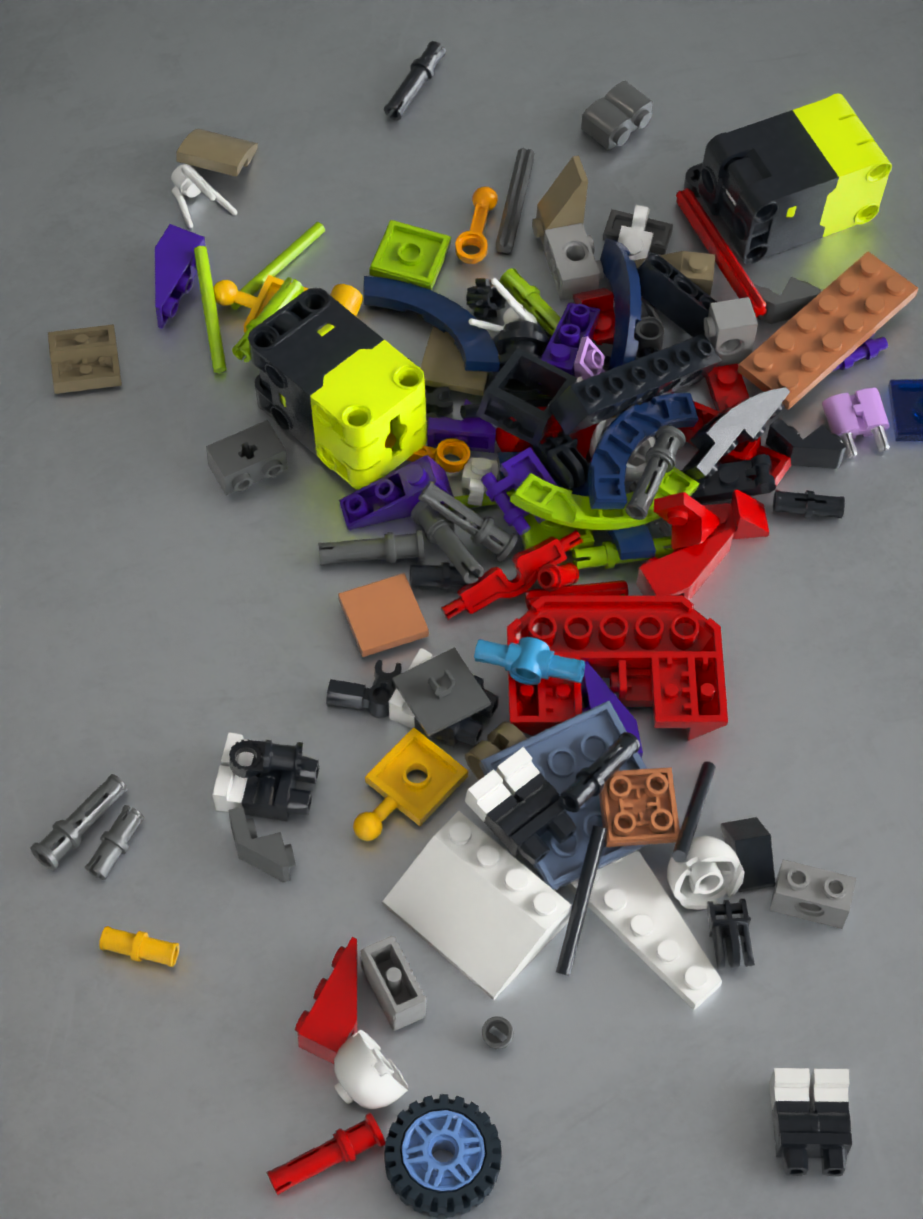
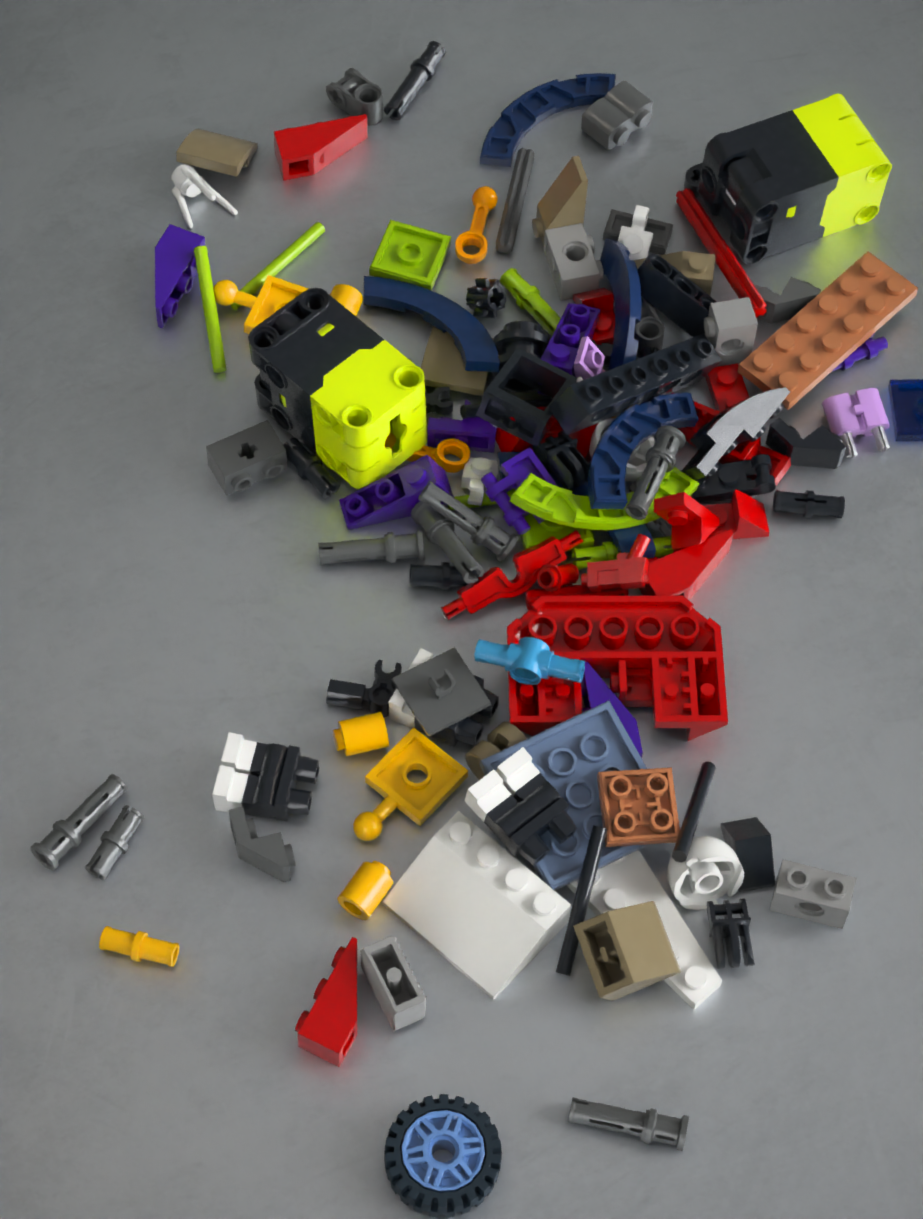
dark tan slope [48,324,122,394] -> none
black connector [229,739,303,778] -> none
lime pin [232,277,304,363] -> none
red pin [266,1113,386,1195] -> none
white cylinder [334,1030,408,1110] -> none
nougat tile [338,573,429,658] -> none
white plant [468,278,537,333] -> none
dark grey hinge [482,1016,514,1049] -> none
black pin [559,732,640,813] -> none
black hips [769,1068,852,1176] -> none
none -> red slope [274,114,368,181]
none -> black pin [283,437,340,499]
none -> dark grey piece [326,68,383,126]
none -> yellow brick [333,712,389,757]
none -> yellow brick [337,861,393,920]
none -> dark blue tile [480,73,616,167]
none -> dark grey pin [568,1097,689,1151]
none -> dark tan slope [573,901,681,1001]
none -> red piece [581,534,651,593]

